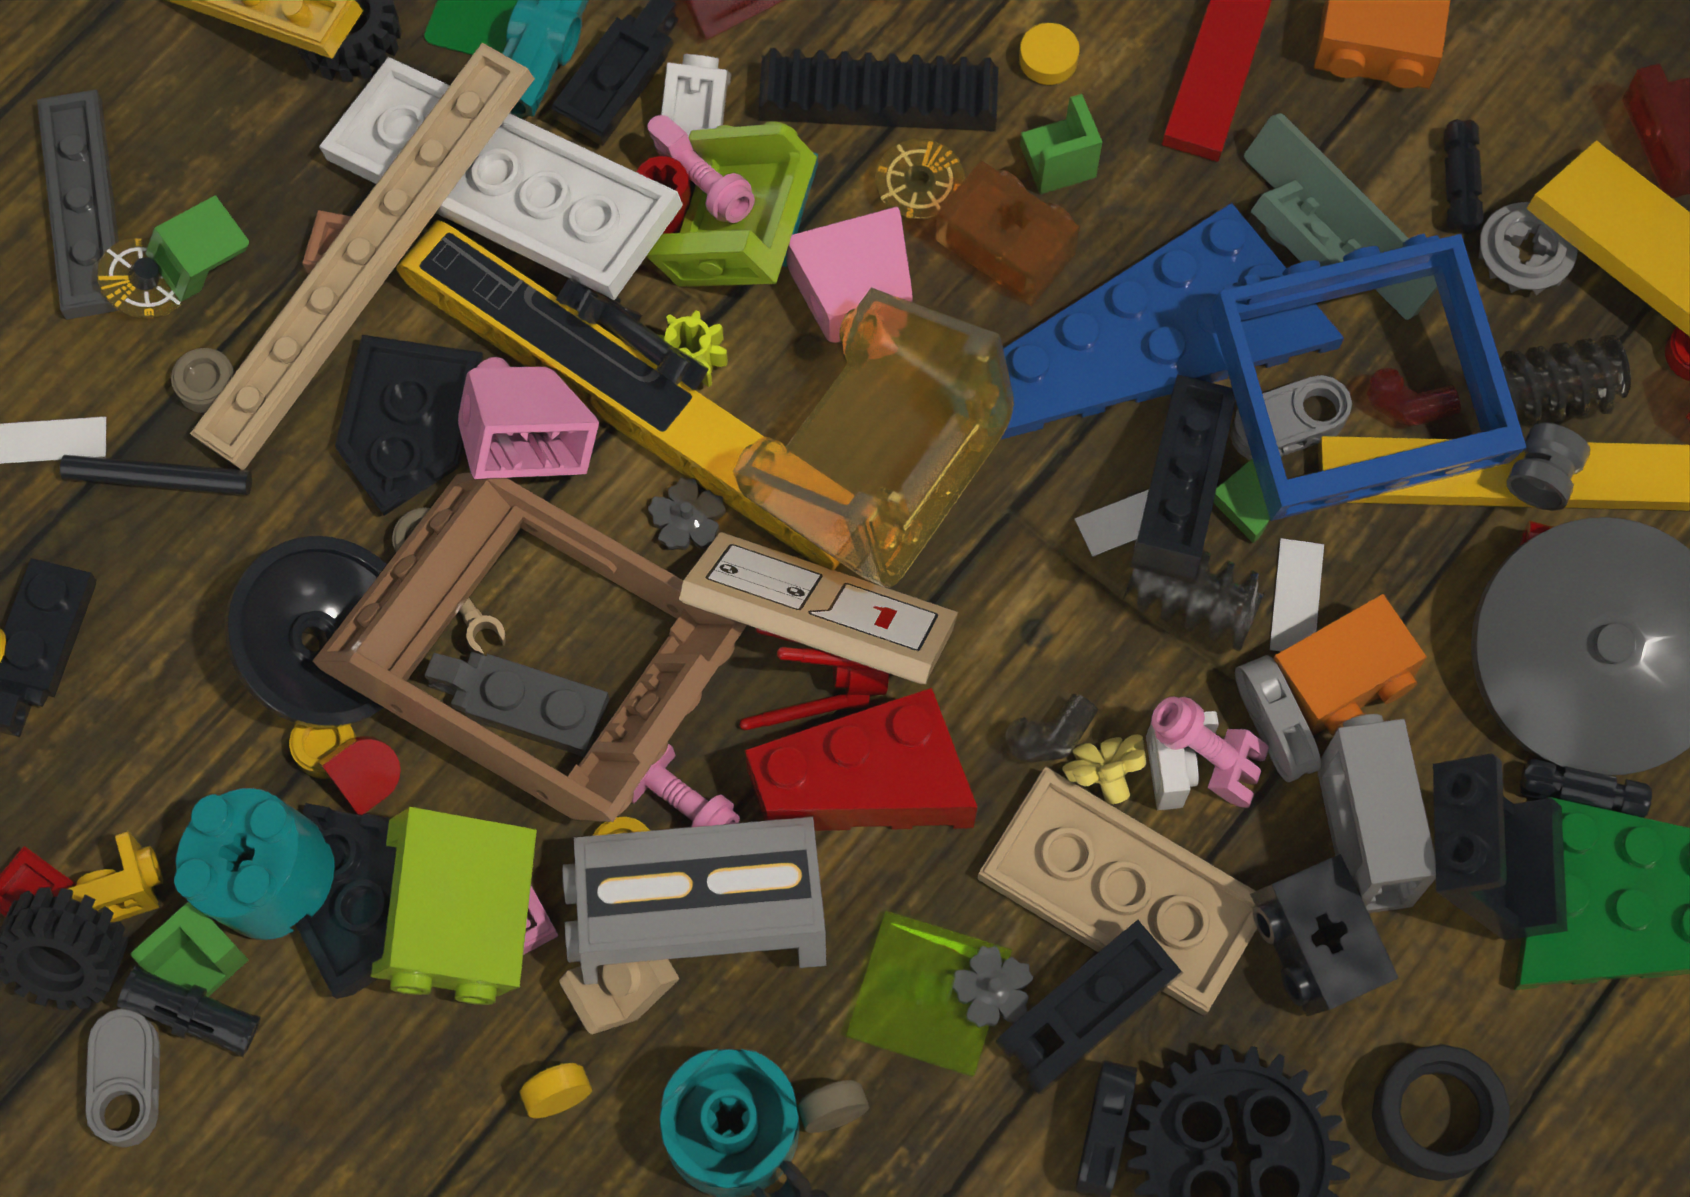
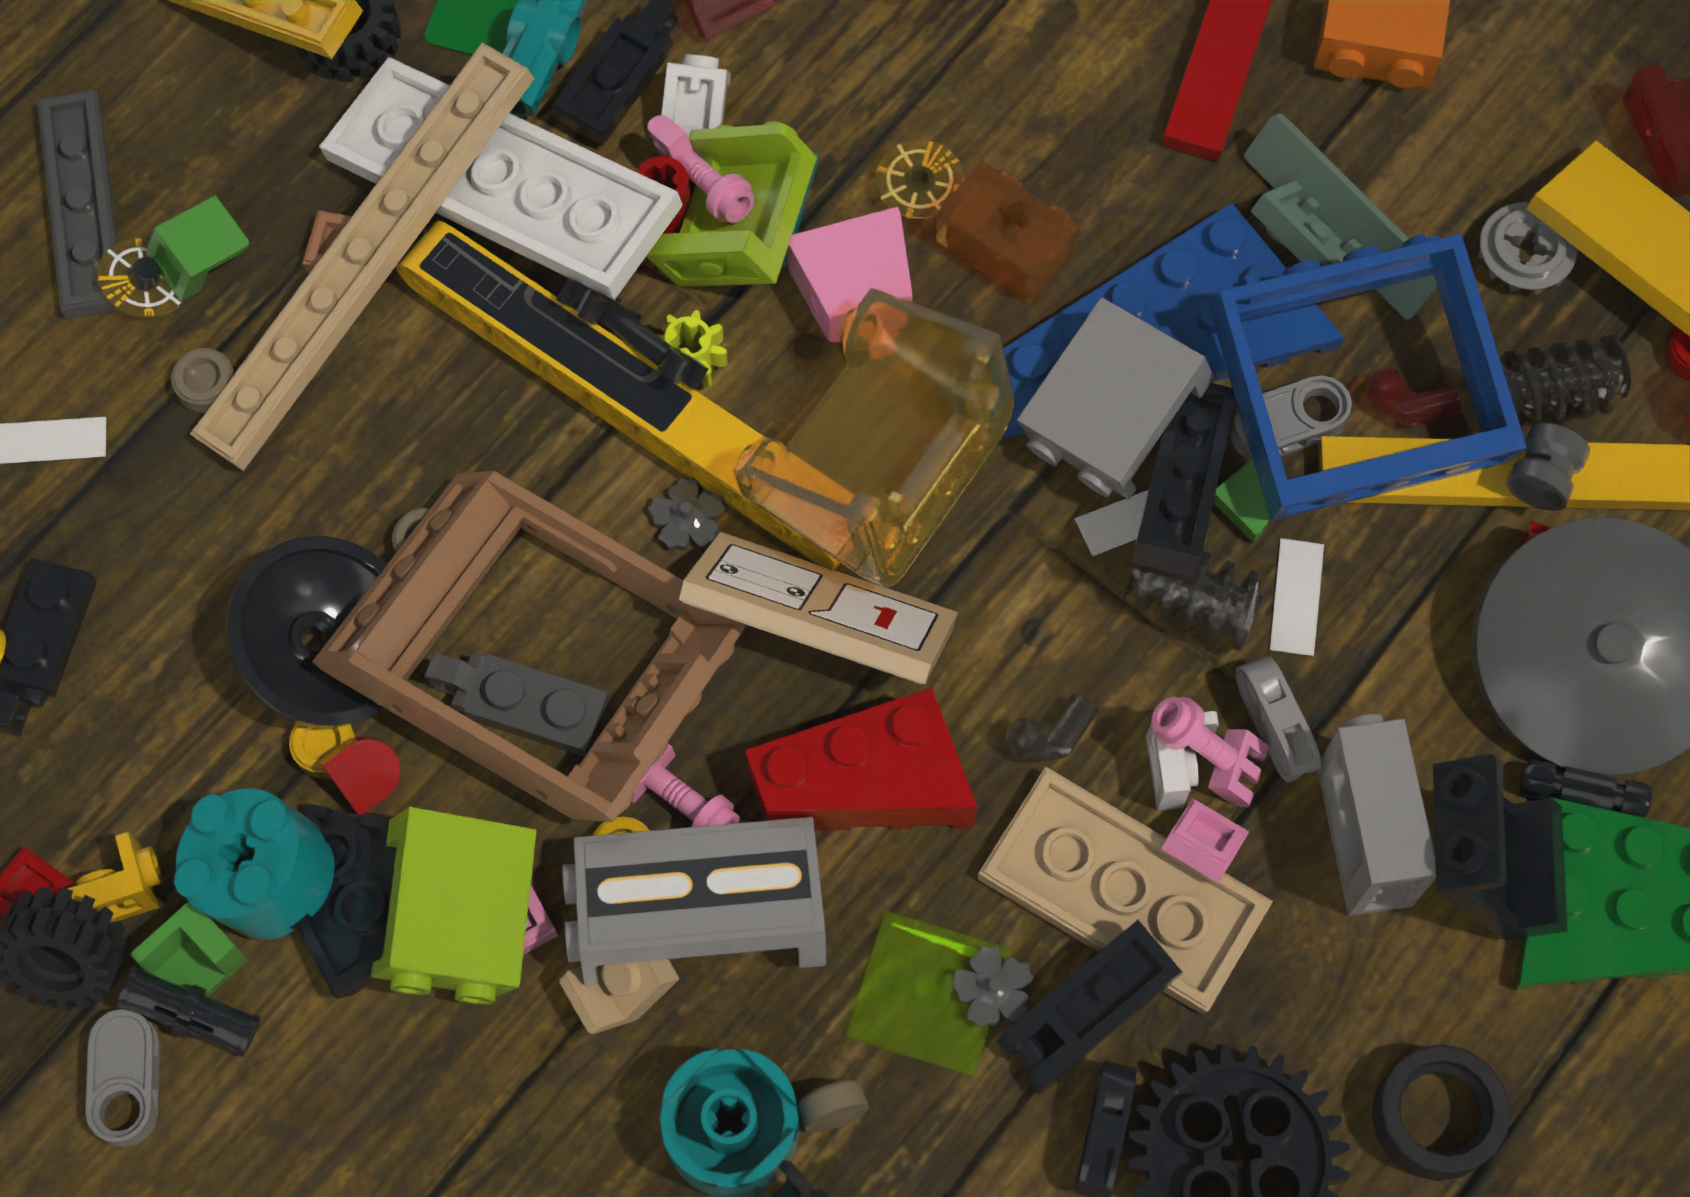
black bar [60,454,252,495] -> none
black tile [335,335,483,516] -> none
bright pink torso [458,357,599,479] -> none
tan hand [459,598,506,655] -> none
yellow tile [520,1063,592,1118] -> none
red plant [739,628,889,730] -> none
black gear [758,48,999,132] -> none
yellow tile [1019,23,1080,85] -> none
bright green panel [1020,94,1102,194] -> none
light yellow plant [1062,734,1146,804] -> none
black brick [1250,854,1399,1017] -> none
orange brick [1273,594,1427,736] -> none
black axle [1444,119,1483,233] -> none
none -> light grey panel [1017,297,1214,499]
none -> bright pink tile [1161,798,1249,883]

